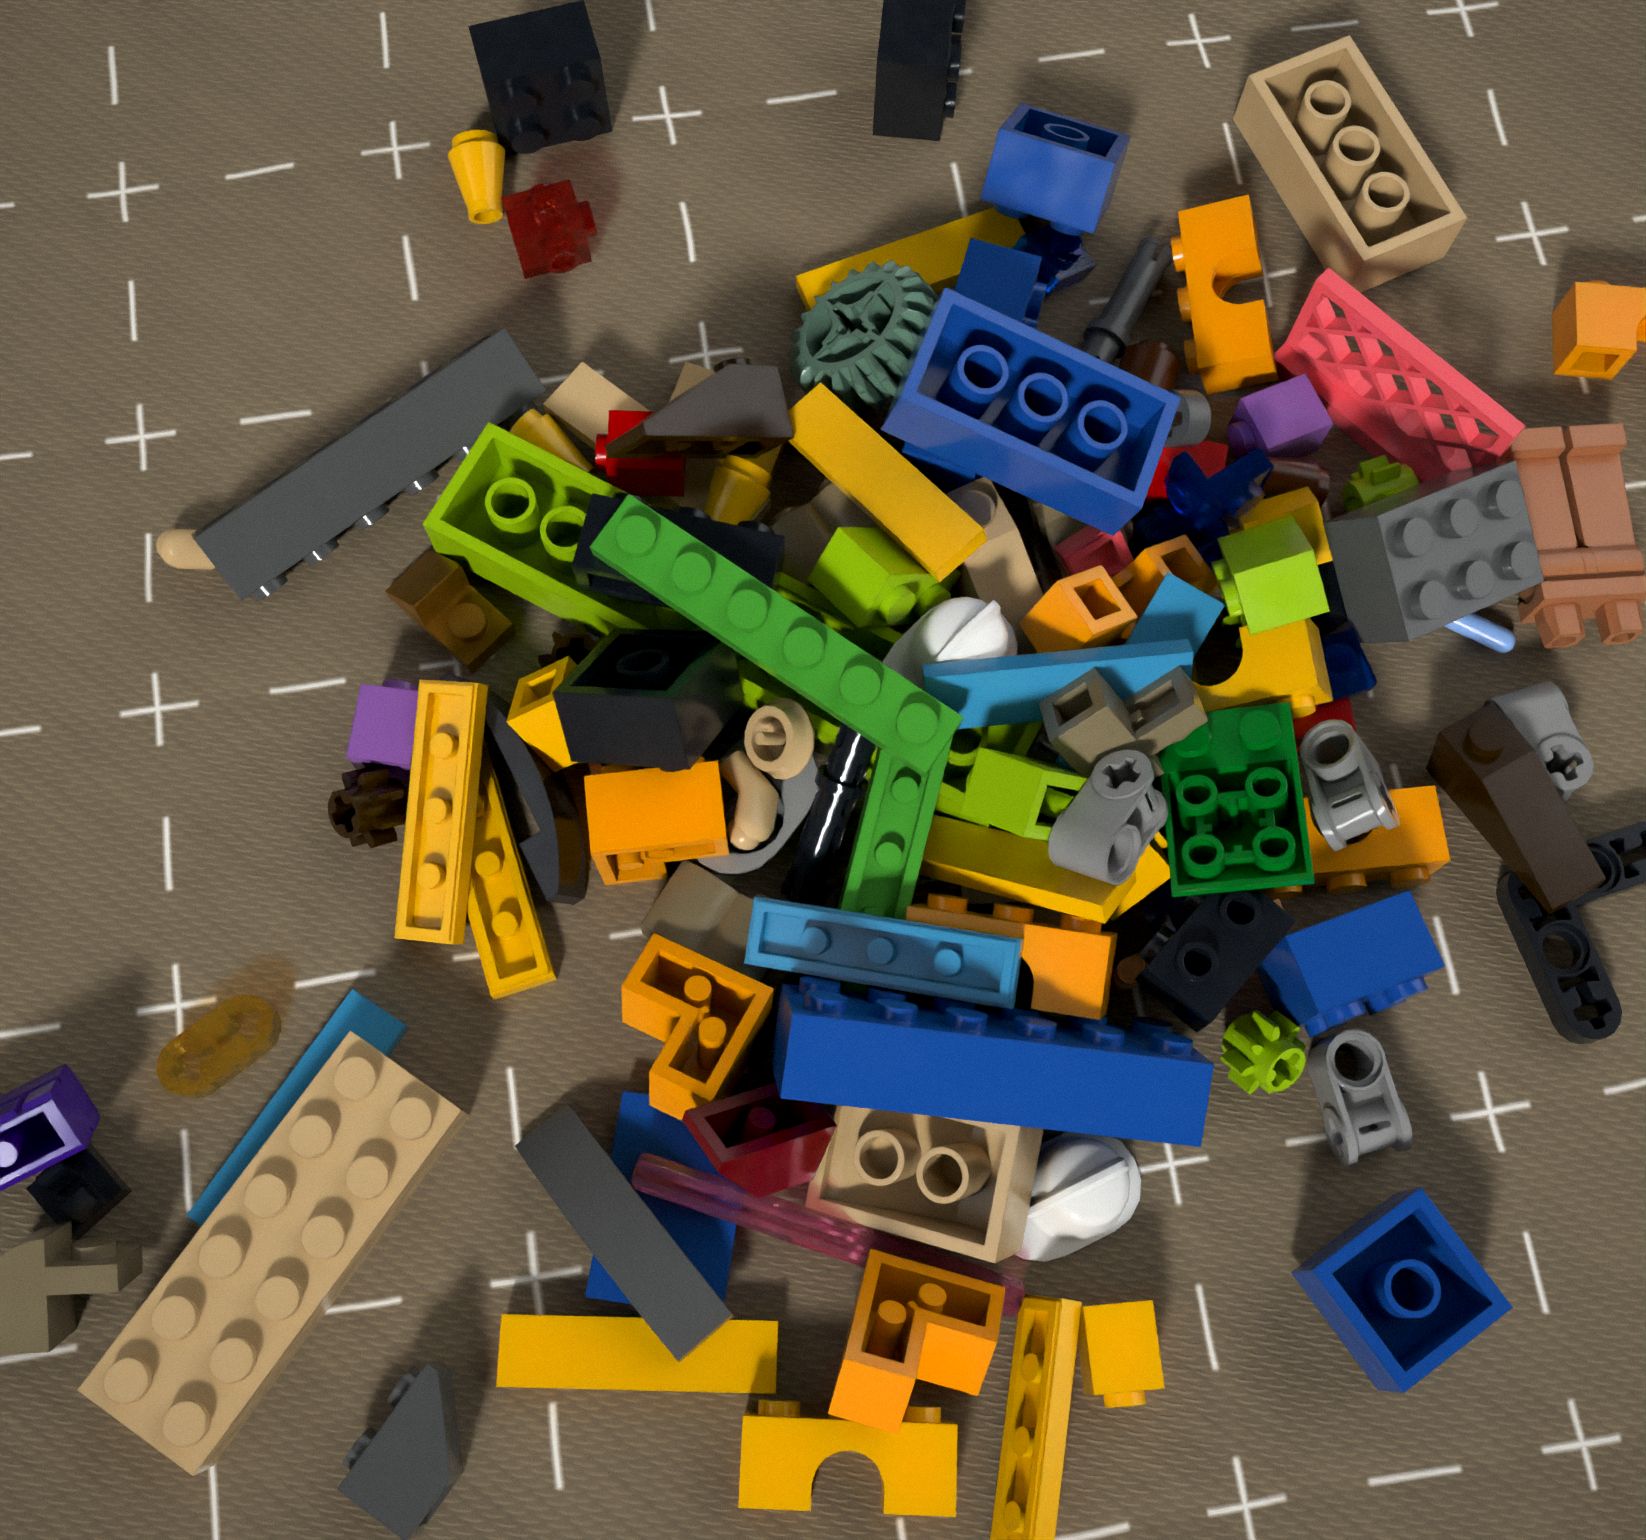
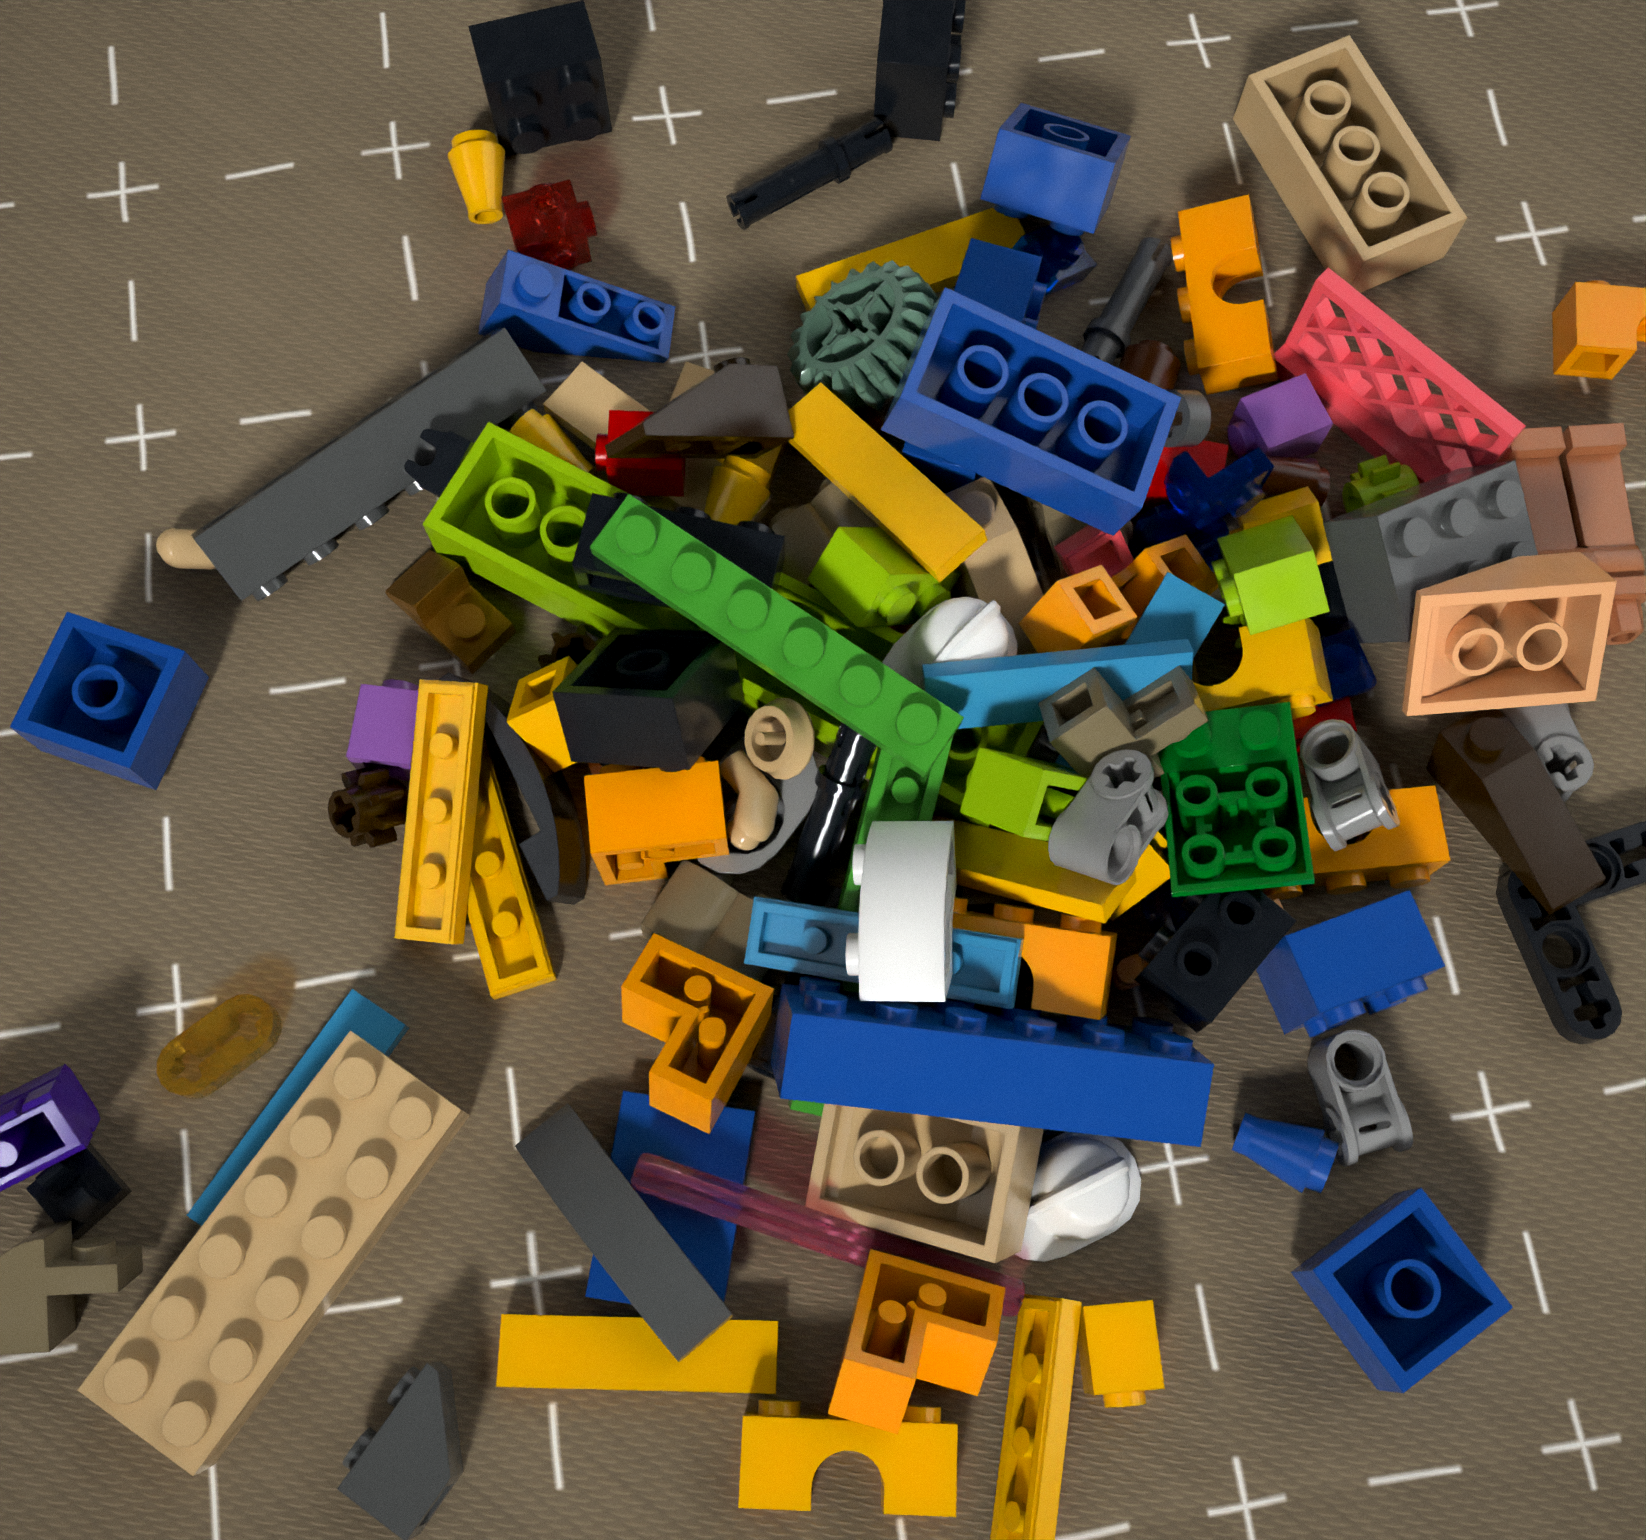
dark red slope [682,1083,837,1199] -> none
lime gear [1220,1010,1306,1095] -> none
none -> blue brick [10,612,209,790]
none -> black tile [404,429,474,498]
none -> blue slope [478,250,675,363]
none -> black pin [726,116,893,230]
none -> white brick [845,821,957,1002]
none -> blue cone [1232,1112,1339,1194]
none -> light nougat slope [1402,552,1617,716]

